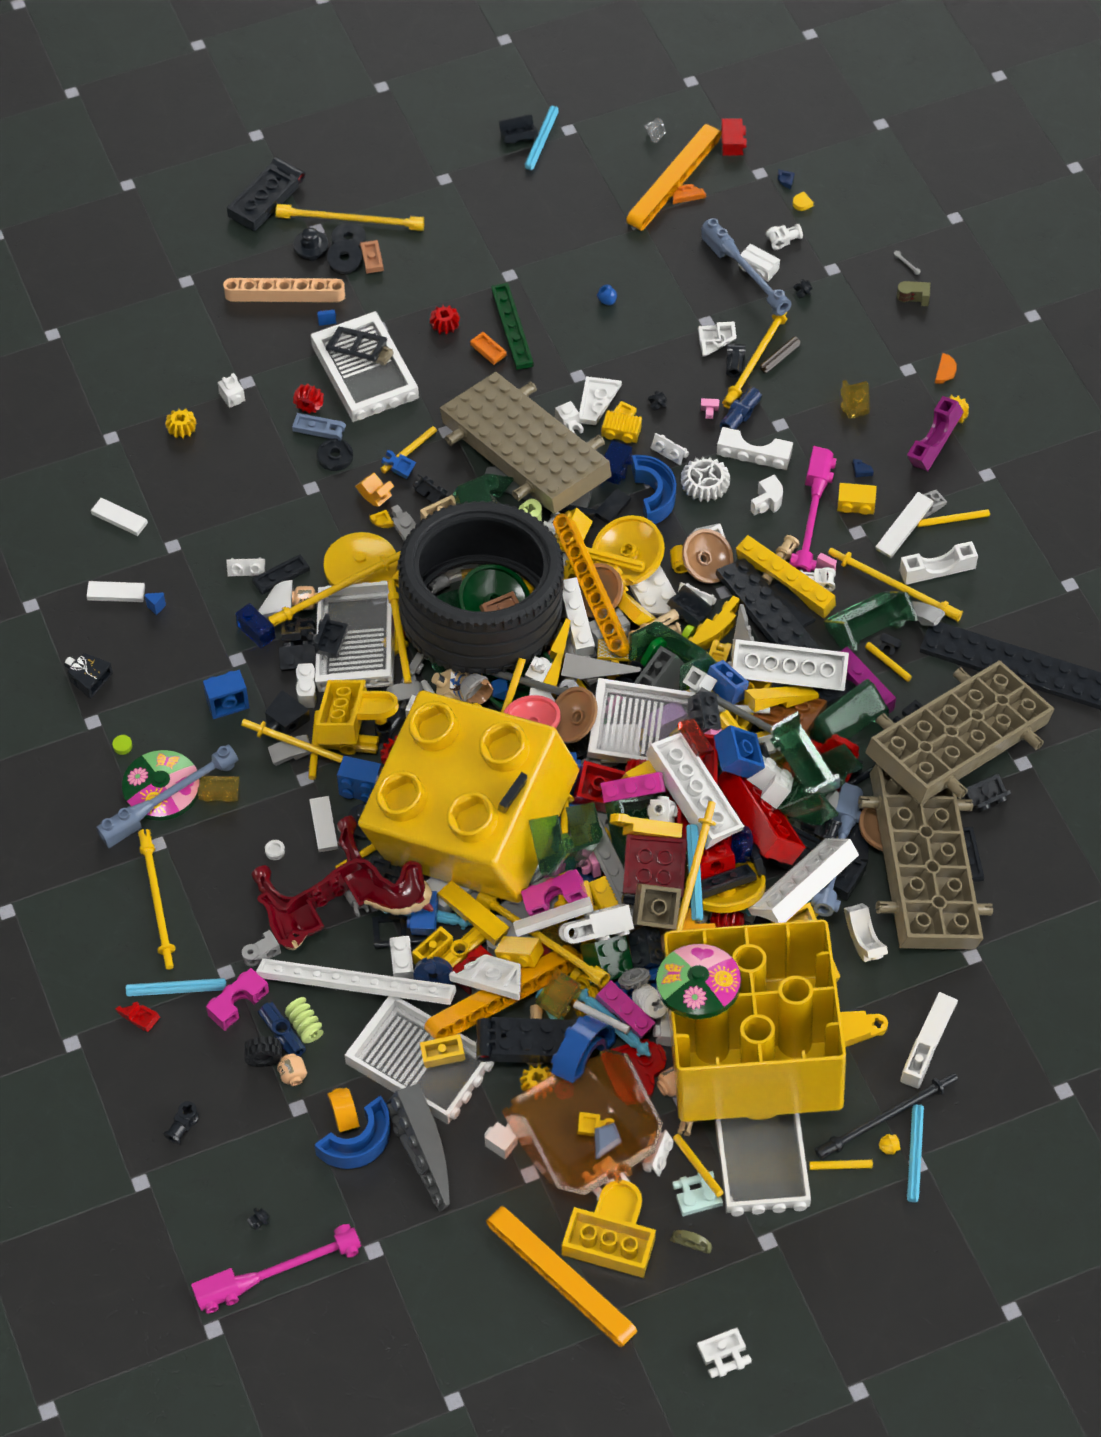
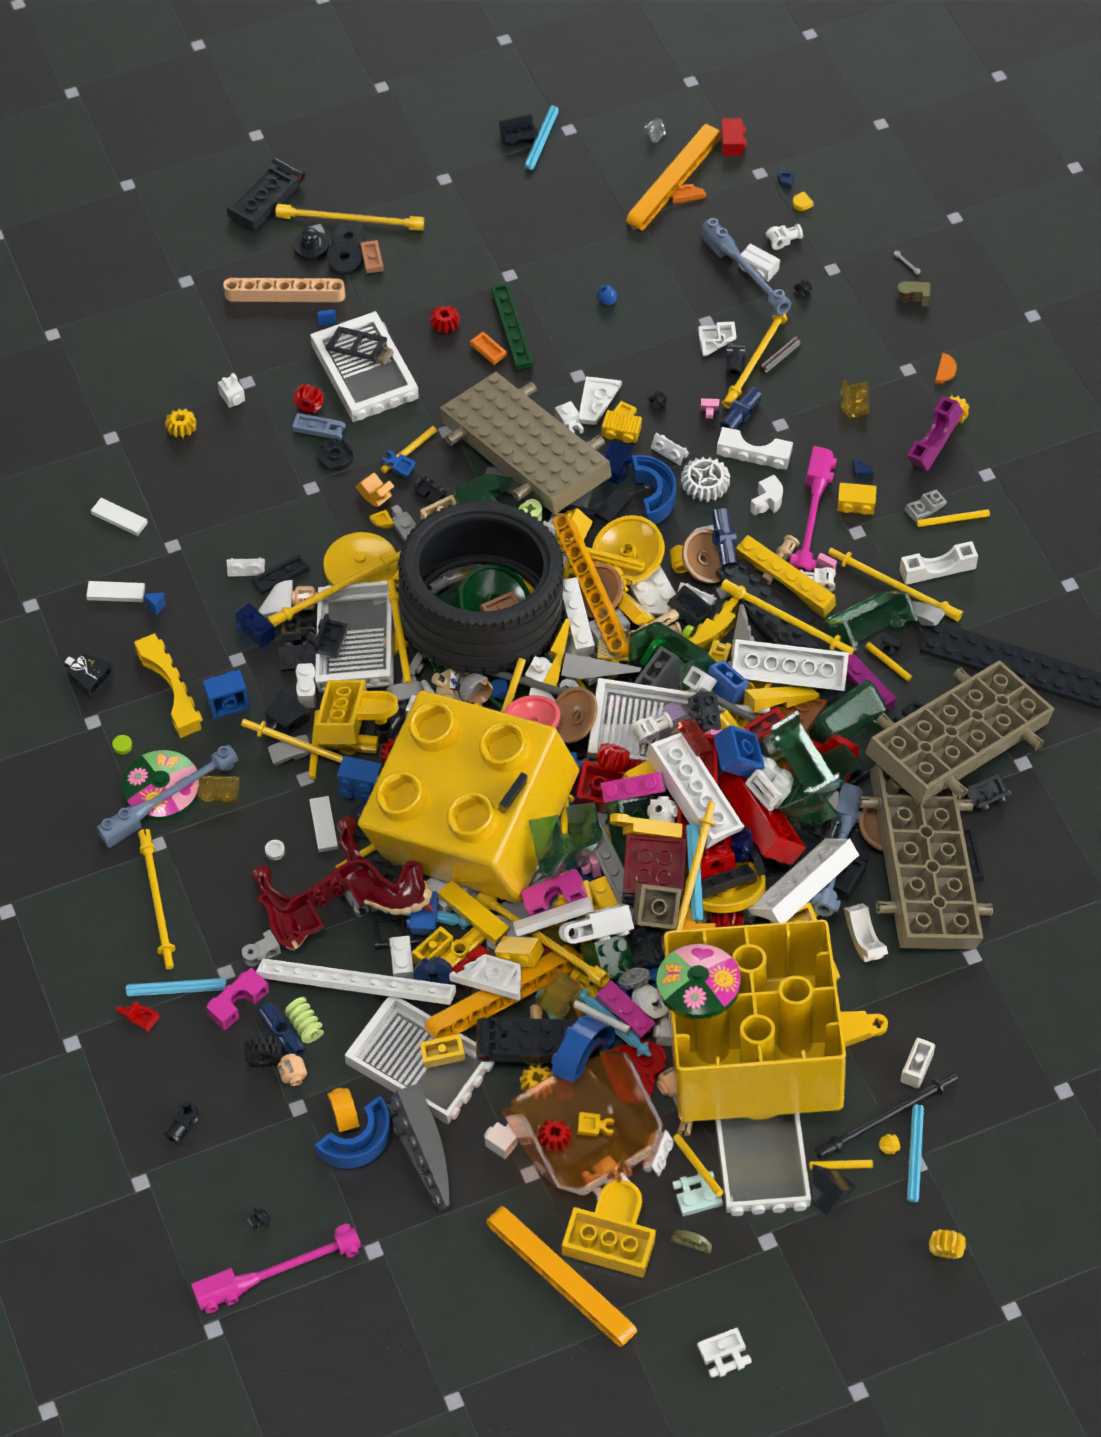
sand blue piece [594,1123,621,1159] -> none
white tile [876,492,933,558] -> none
white tile [918,992,958,1052] -> none
none -> yellow arch [134,633,203,738]
none -> red gear [537,1117,573,1155]
none -> red gear [597,743,630,771]
none -> white connector [631,712,674,745]
none -> dark blue piece [711,508,737,567]
none -> yellow bar [720,579,854,655]
none -> red brick [743,707,789,742]
none -> white tile [745,769,784,811]
none -> black slope [812,1164,856,1215]
none -> yellow gear [929,1230,966,1259]

